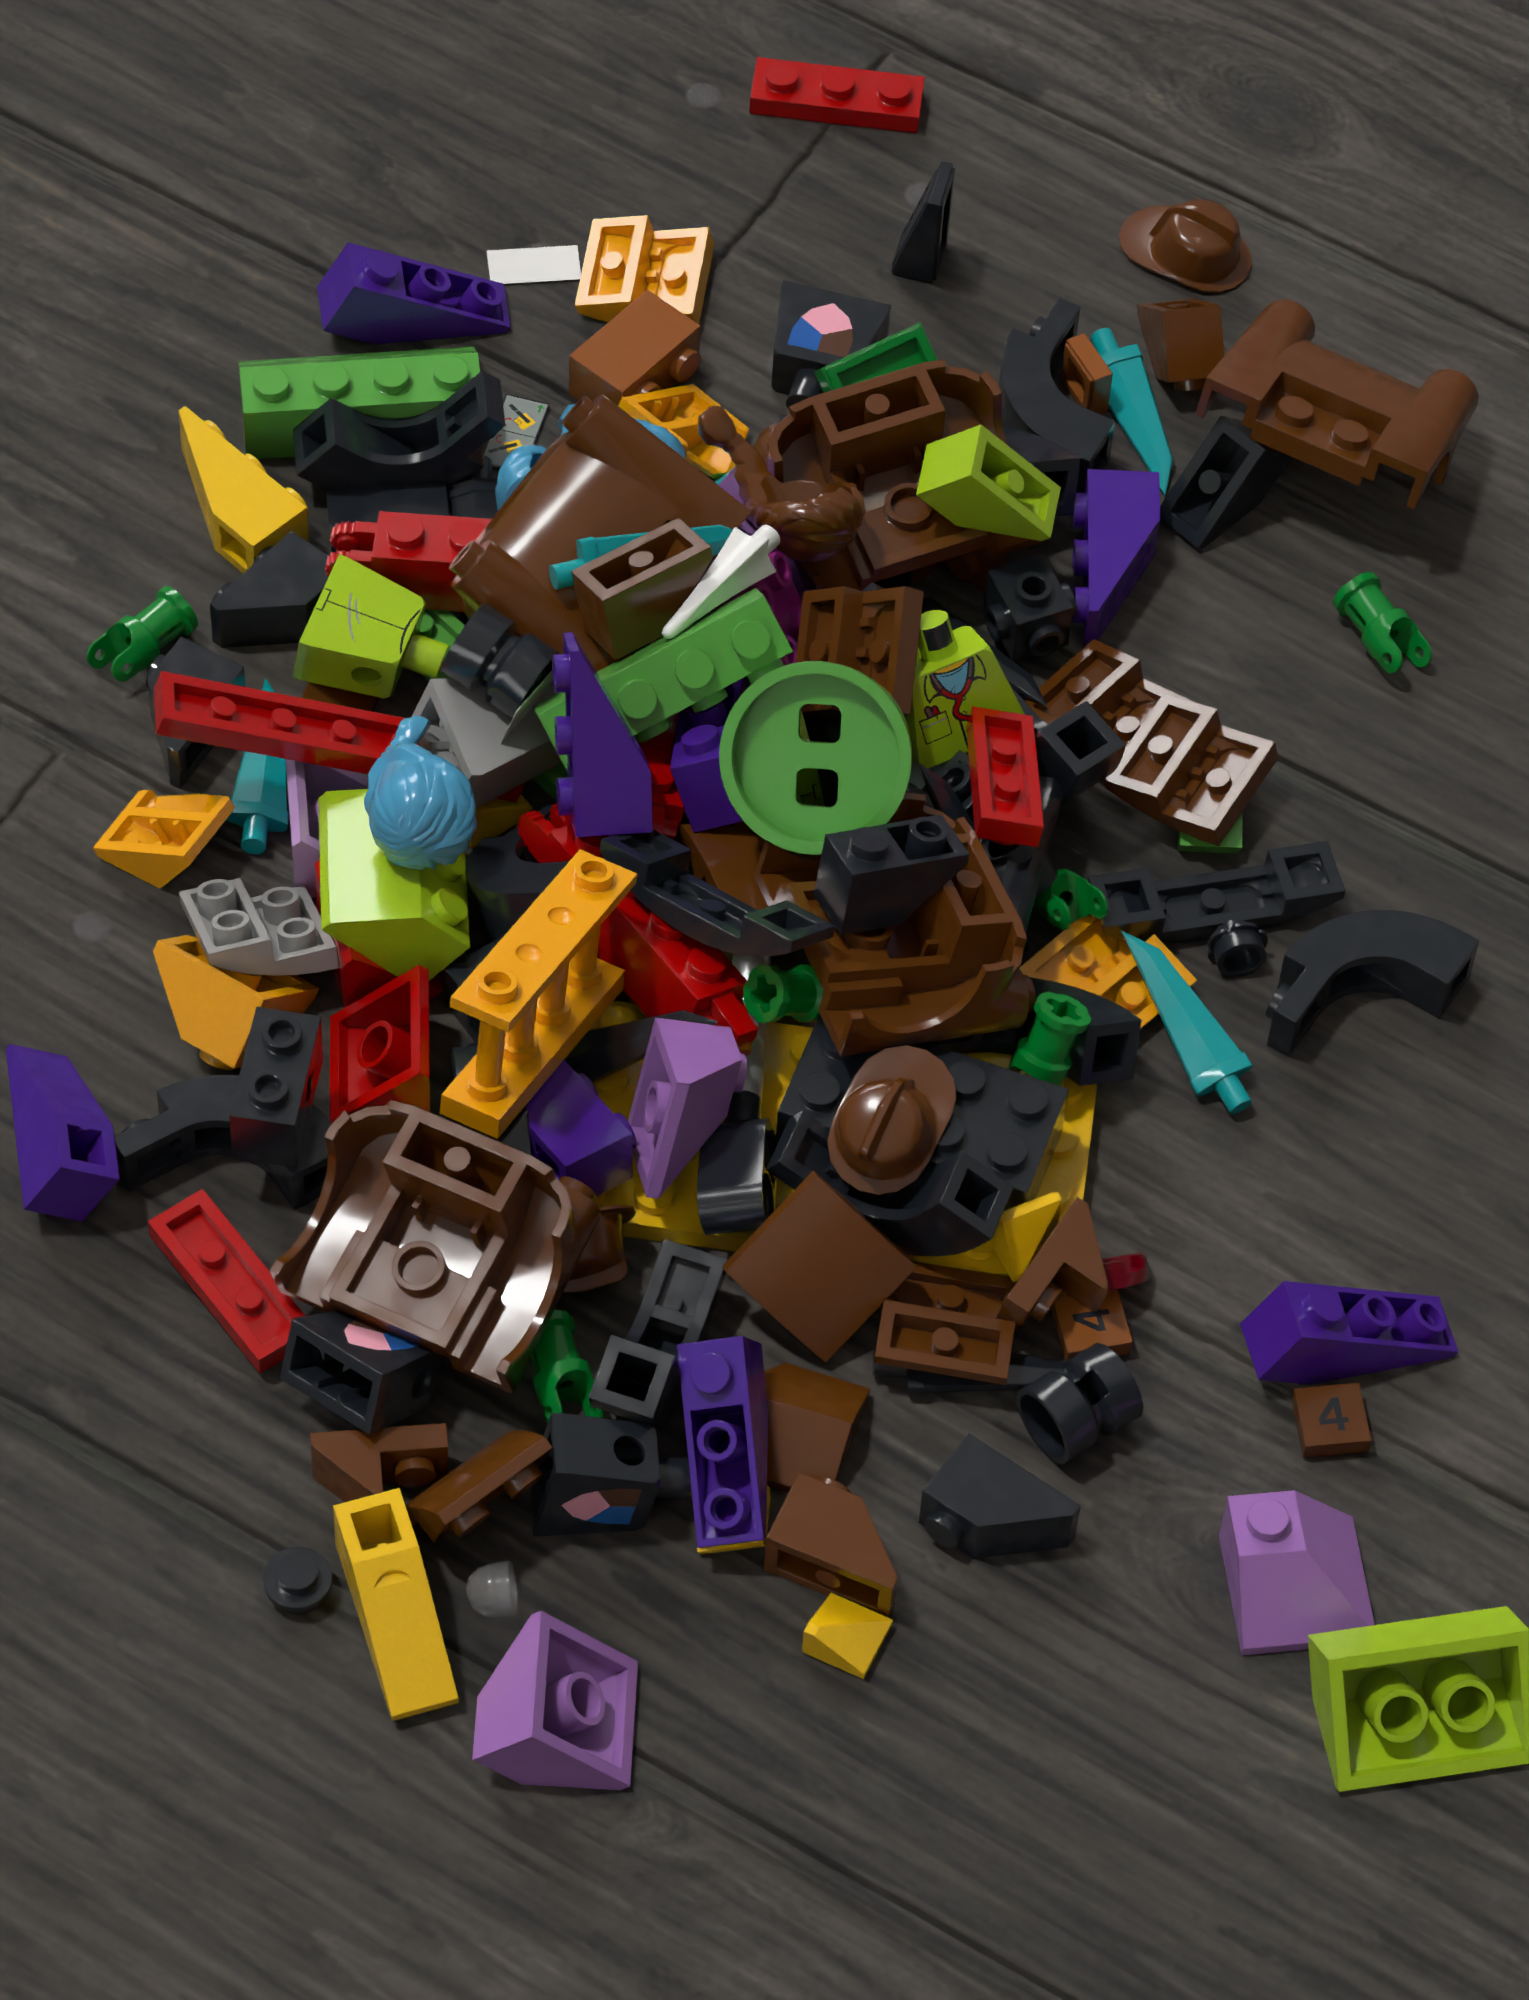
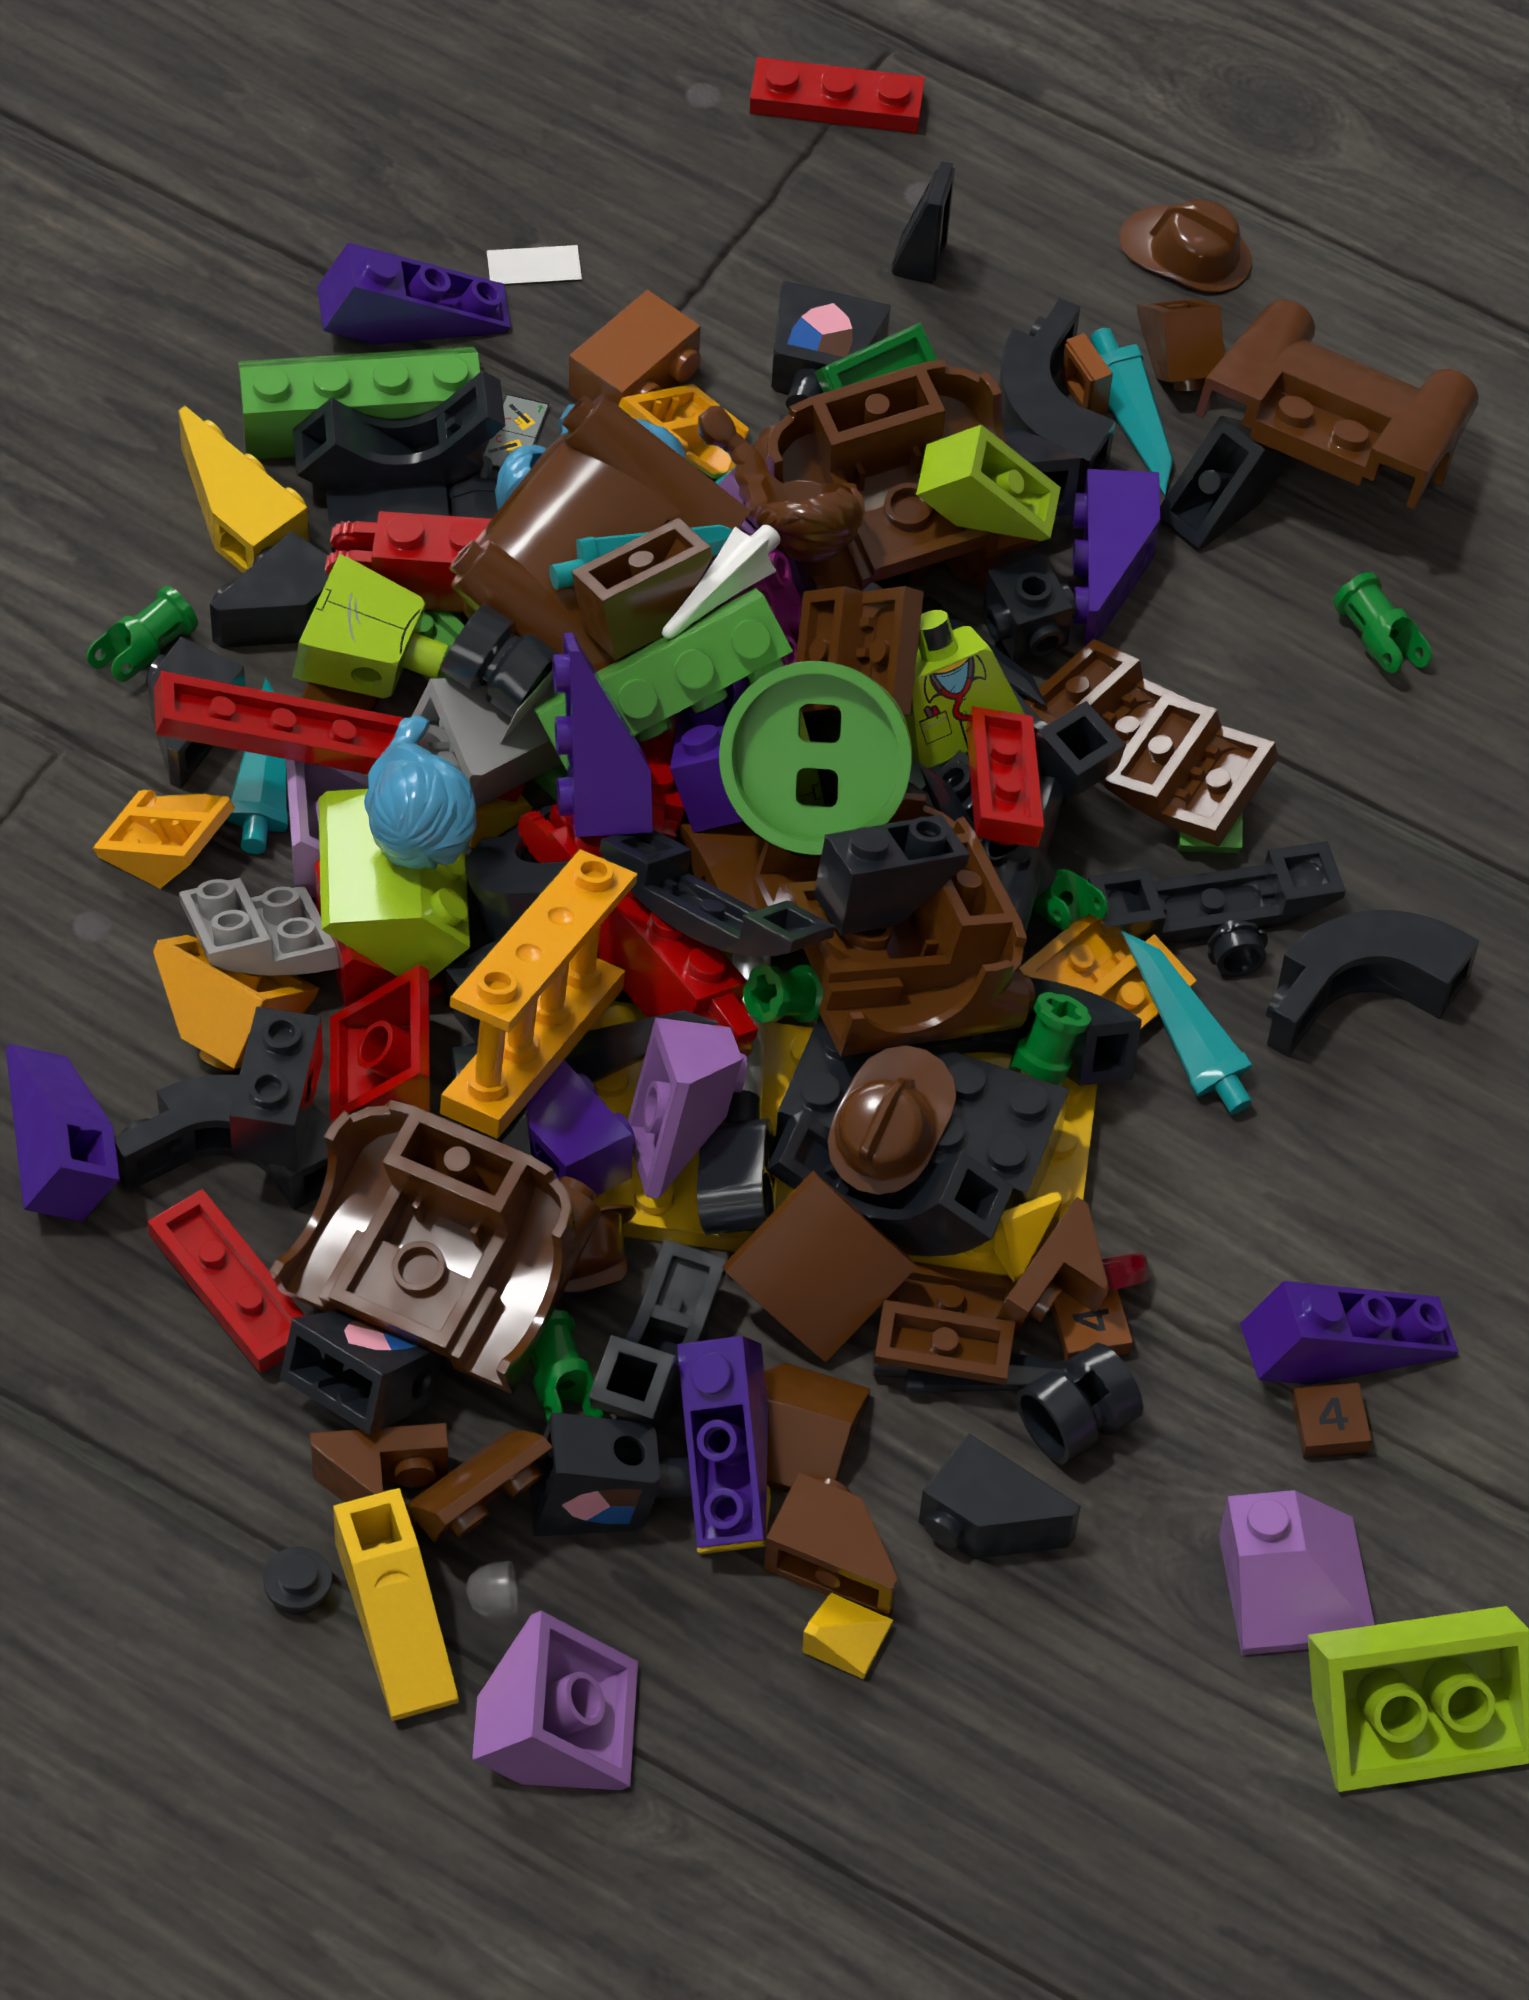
light orange slope [575,215,715,324] -> none

